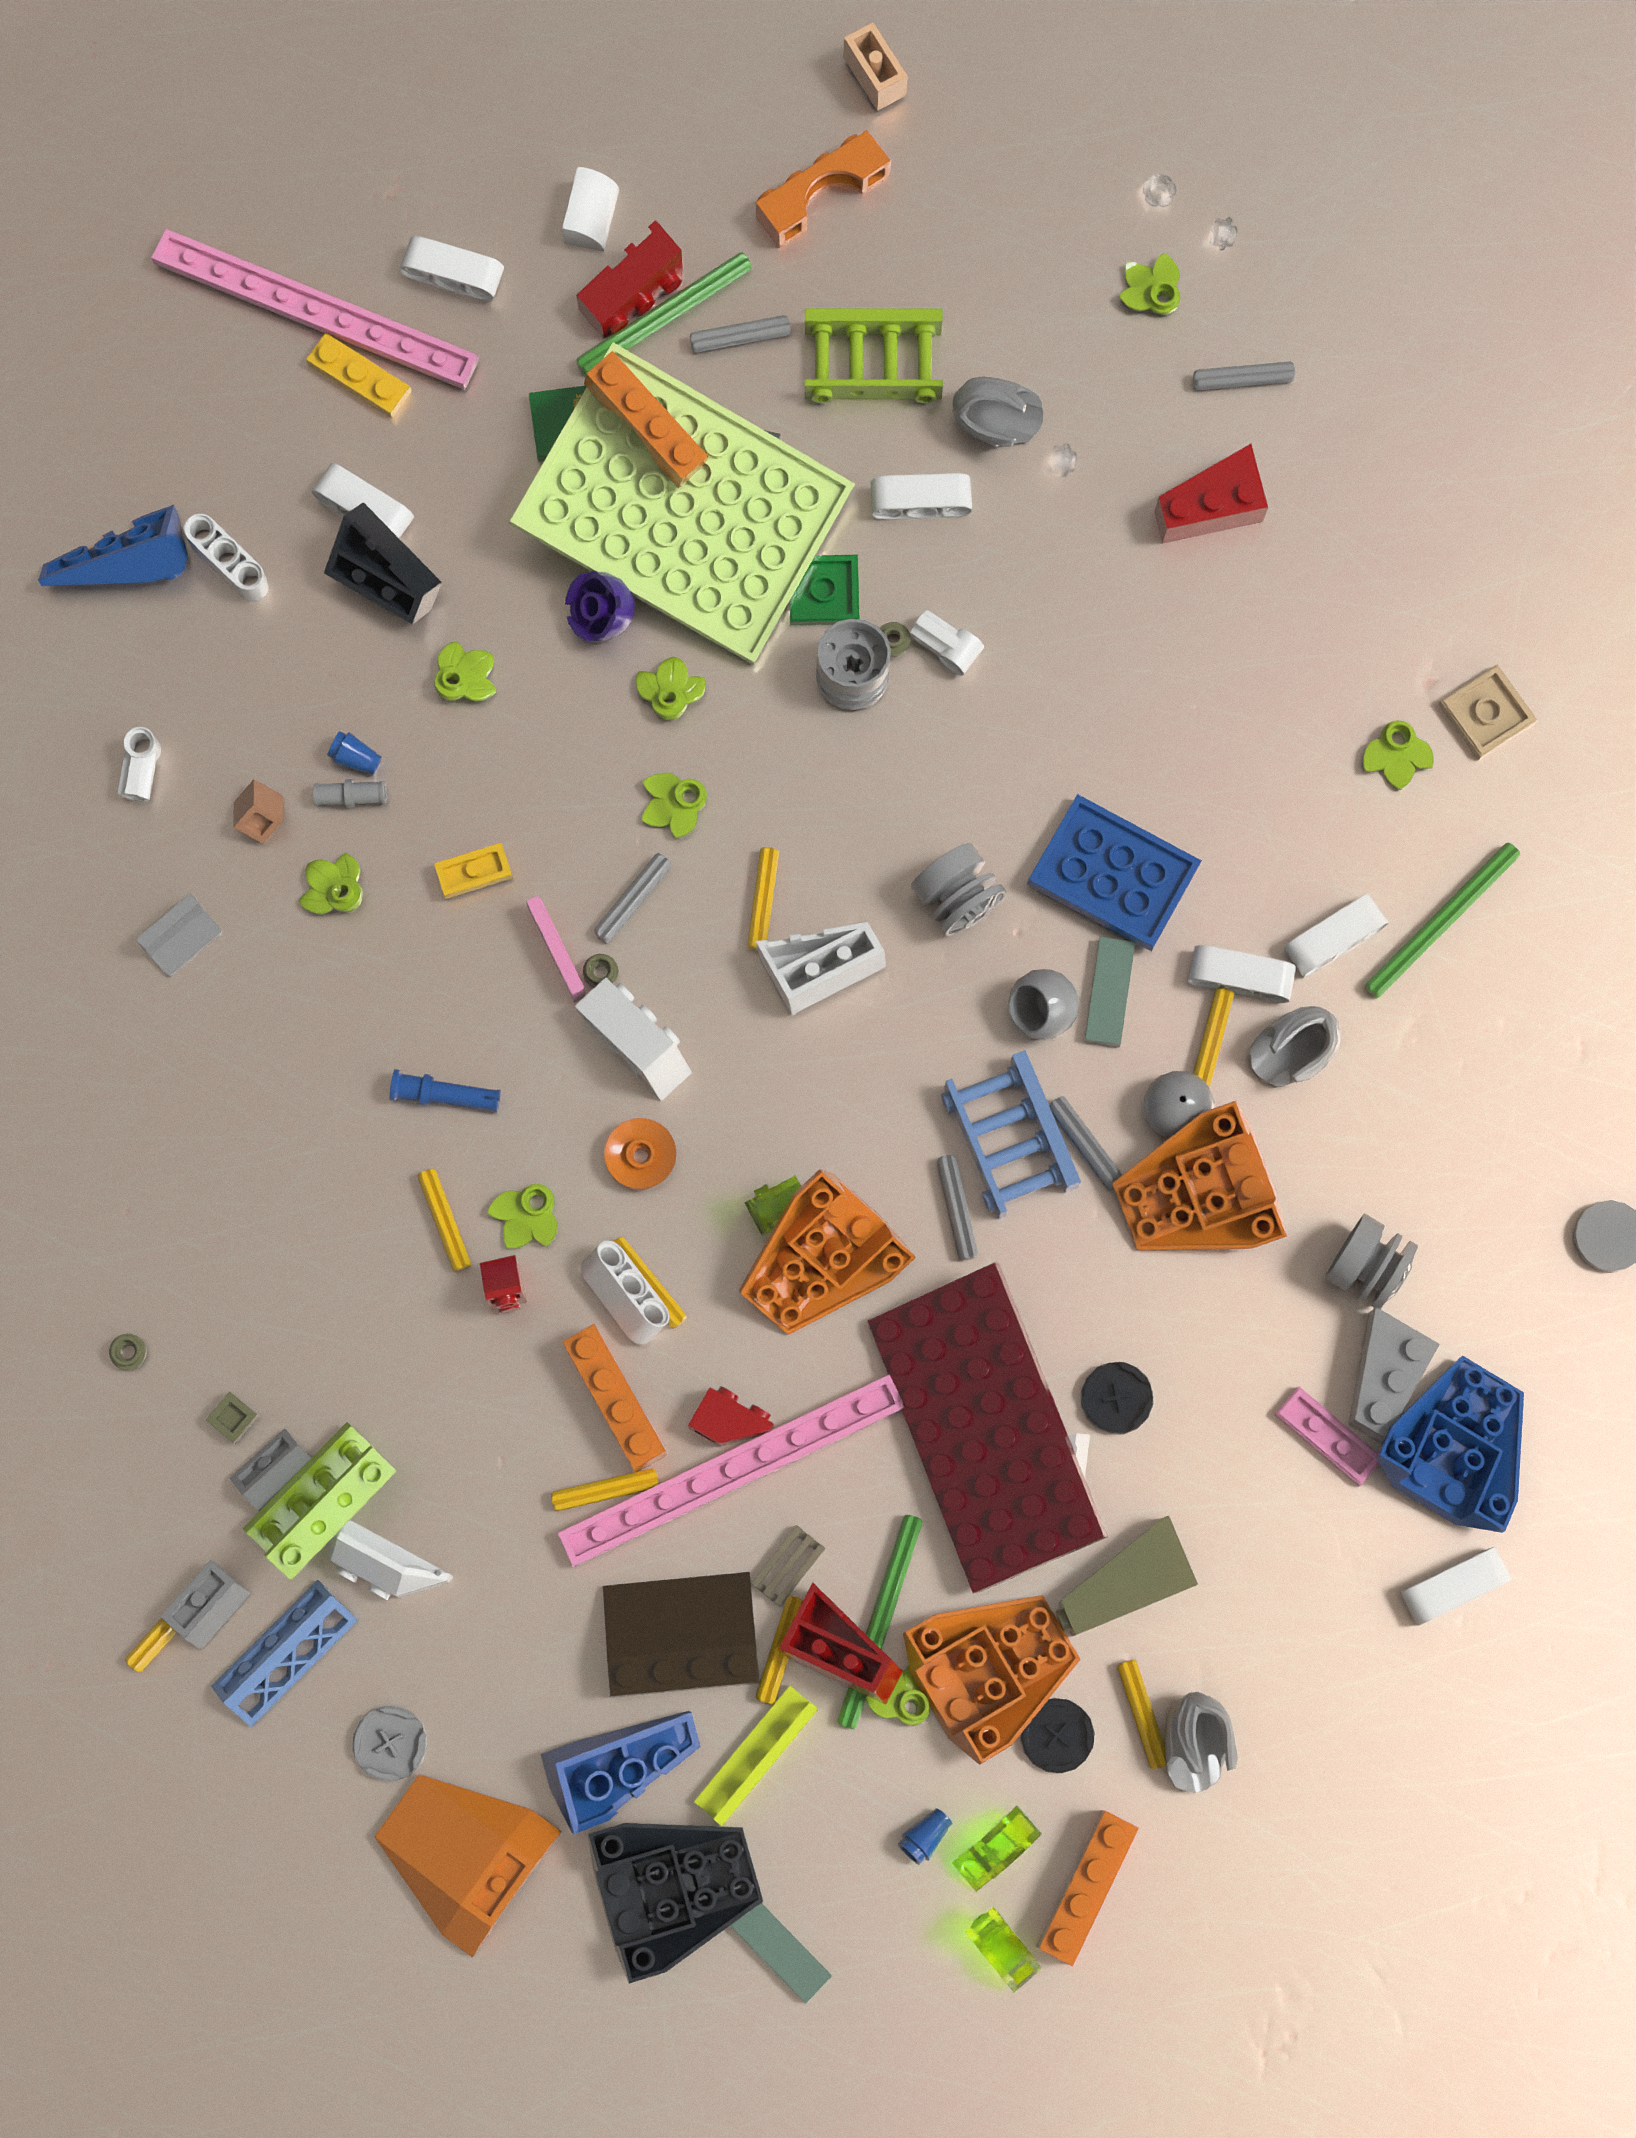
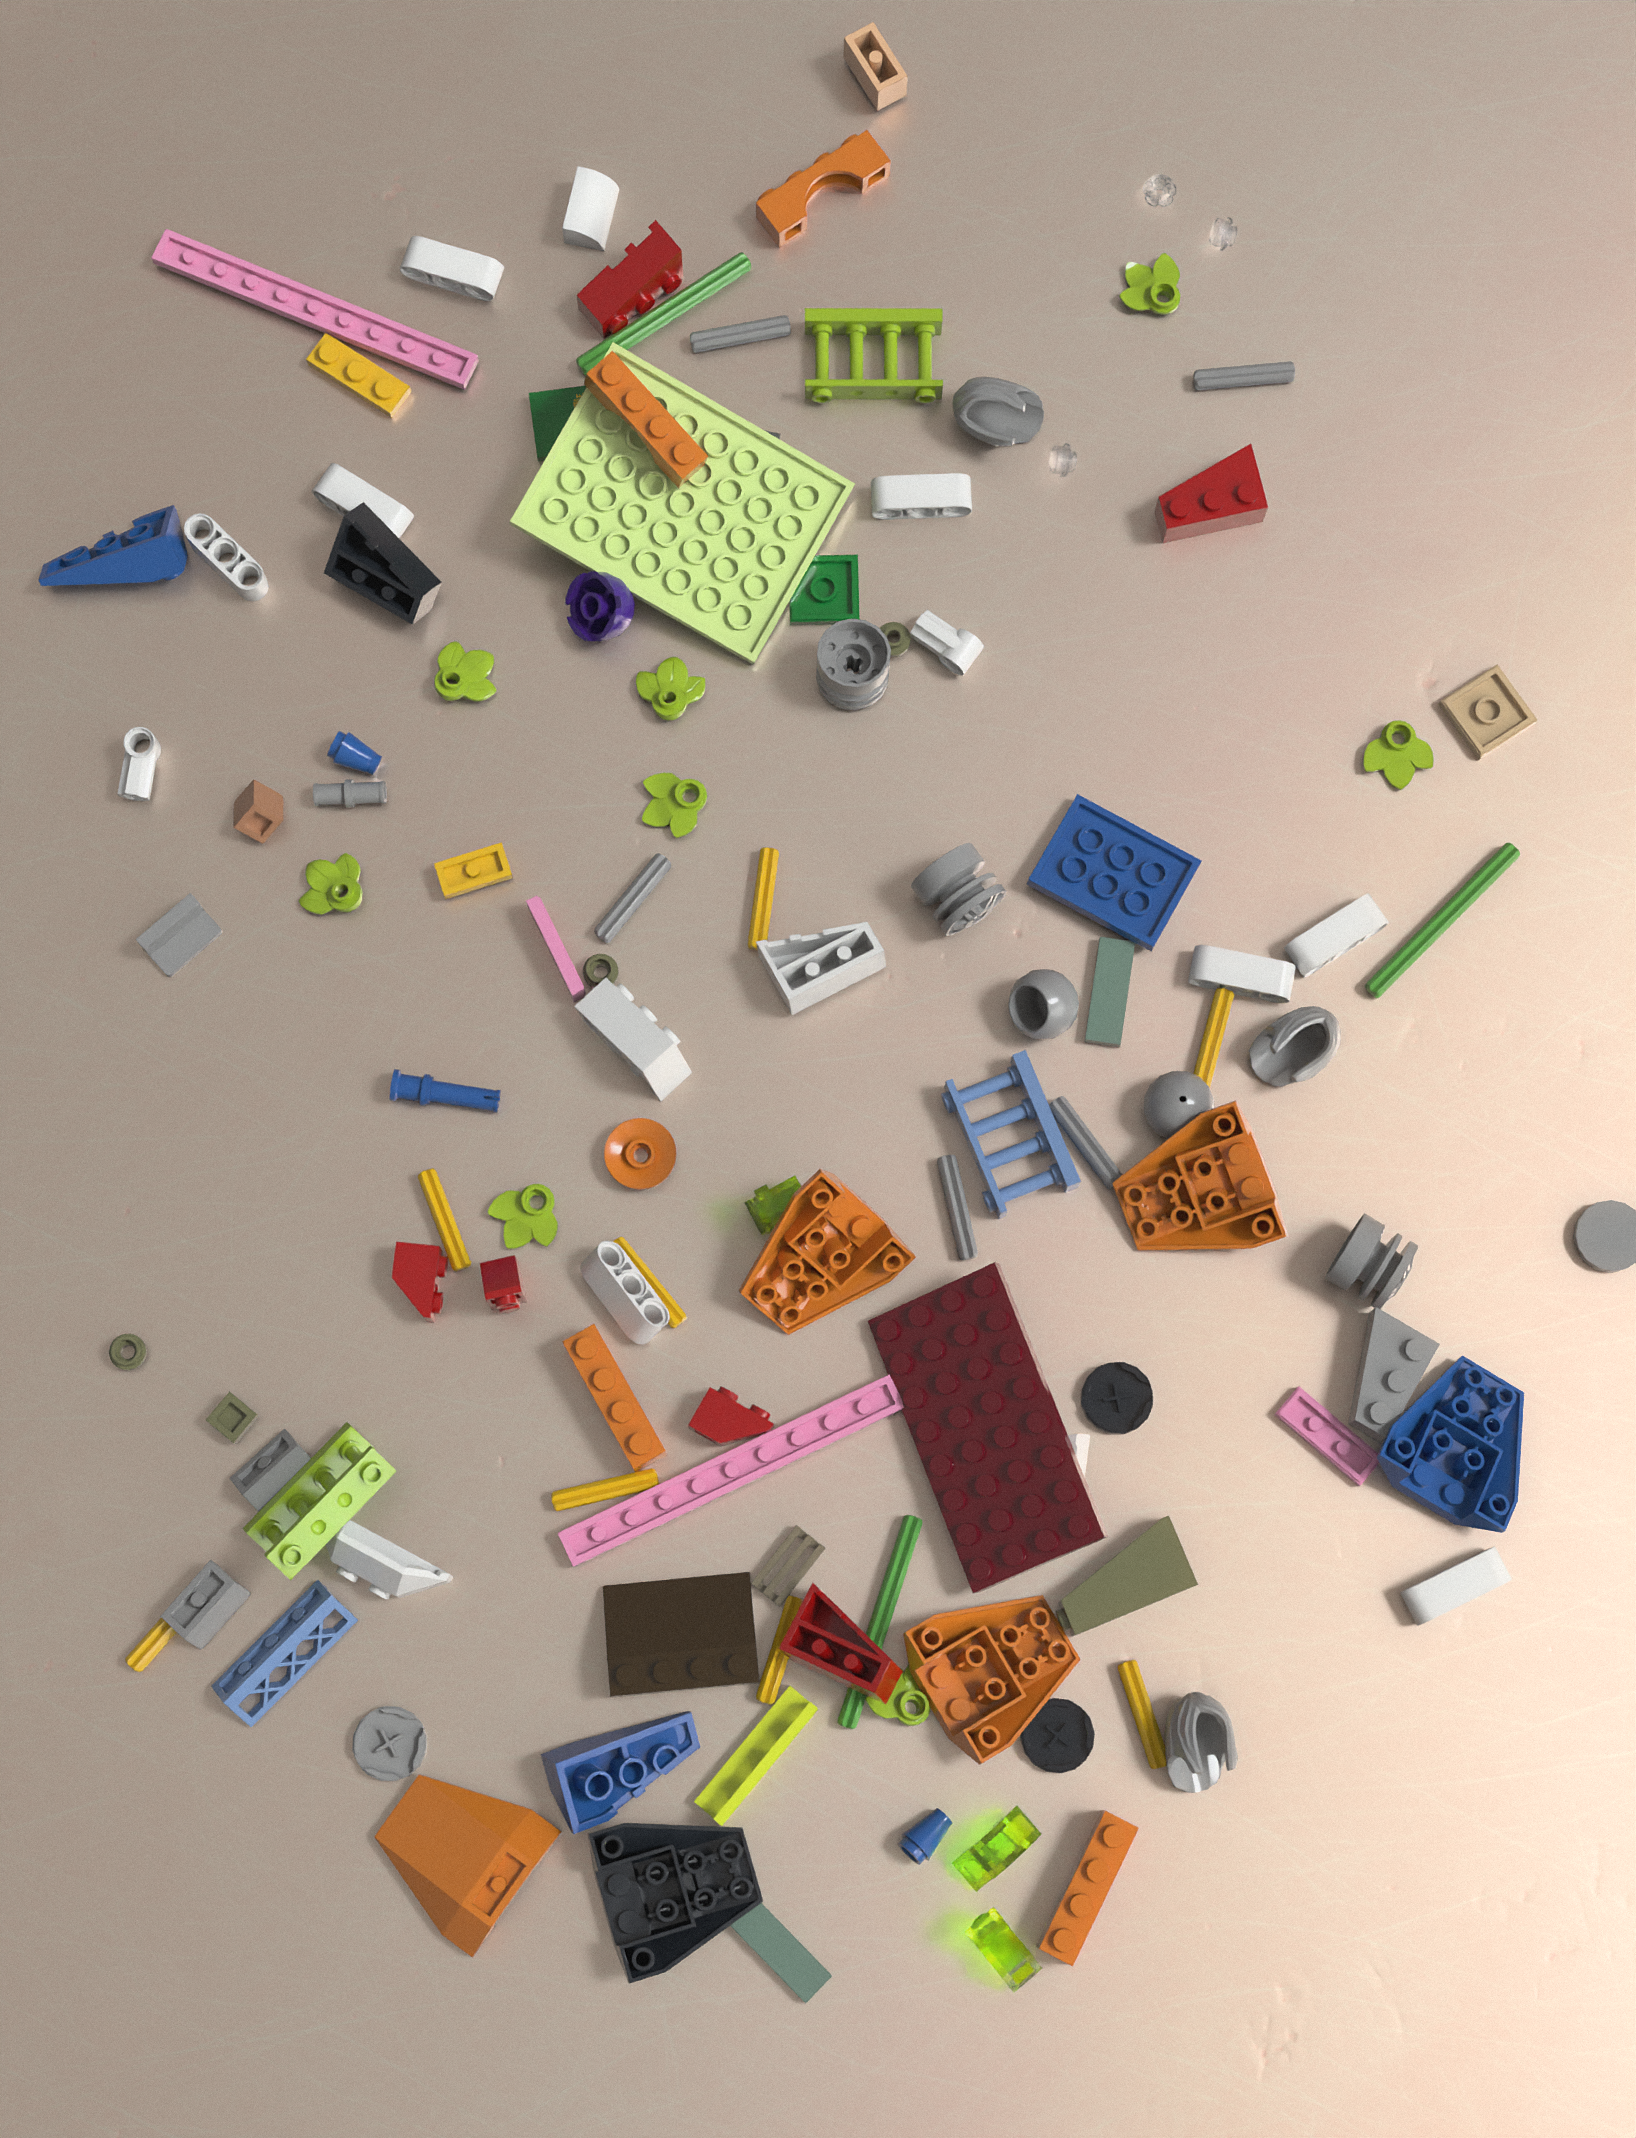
none -> red slope [392,1241,448,1323]

